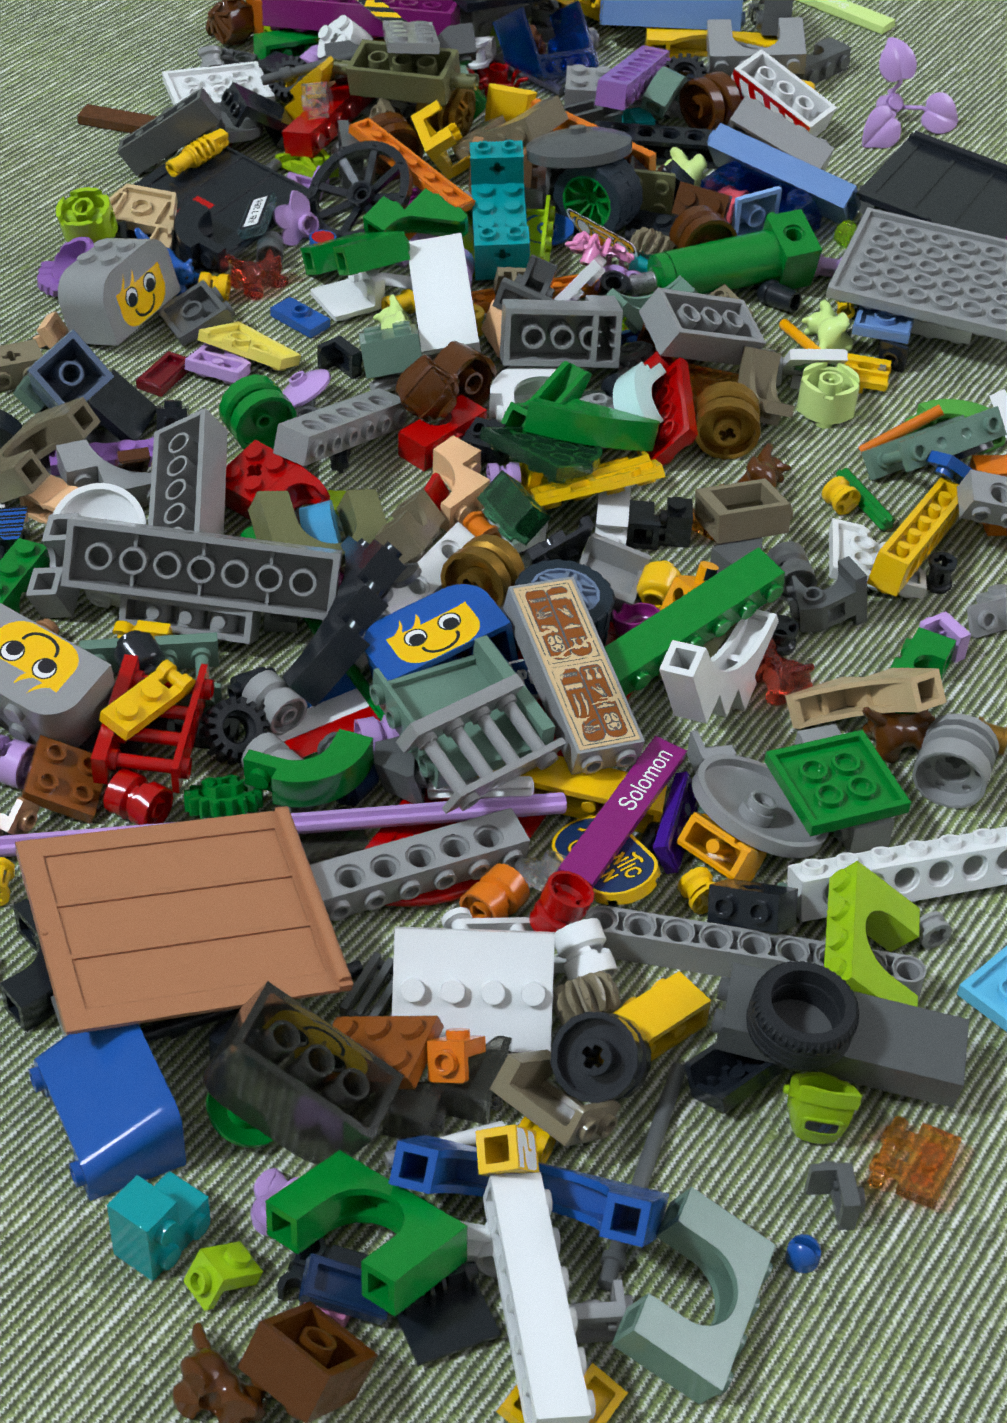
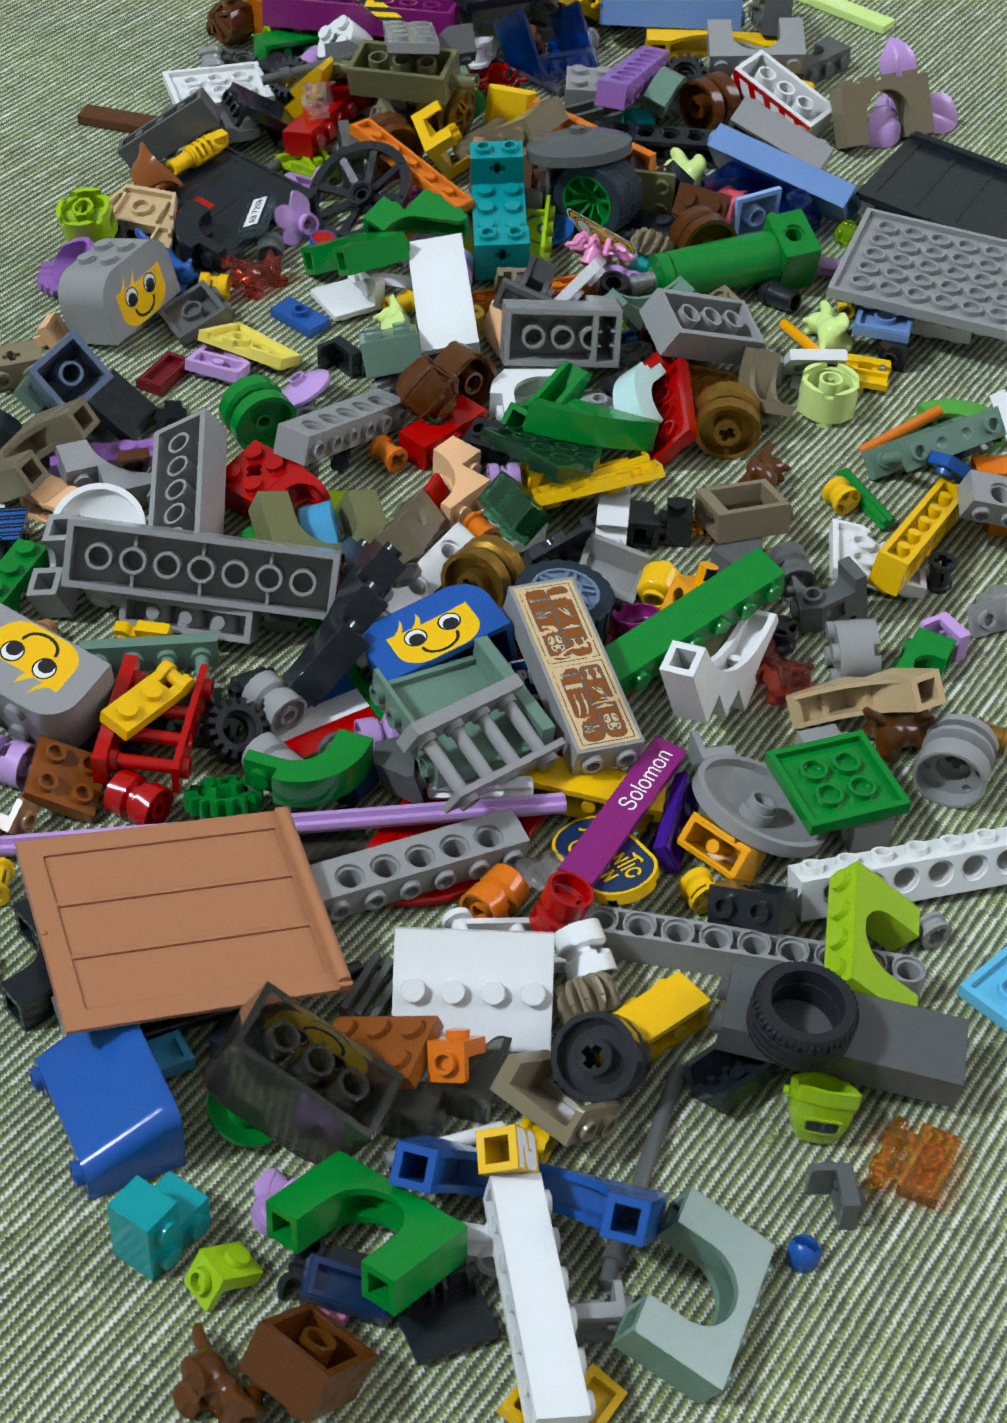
black head [114,630,165,675] -> none
none -> dark orange hat [131,141,184,190]
none -> dark azure plate [147,1029,195,1079]
none -> orange bush [368,434,408,473]
none -> light grey brick [824,618,882,681]
none -> dark tan arch [829,69,934,149]

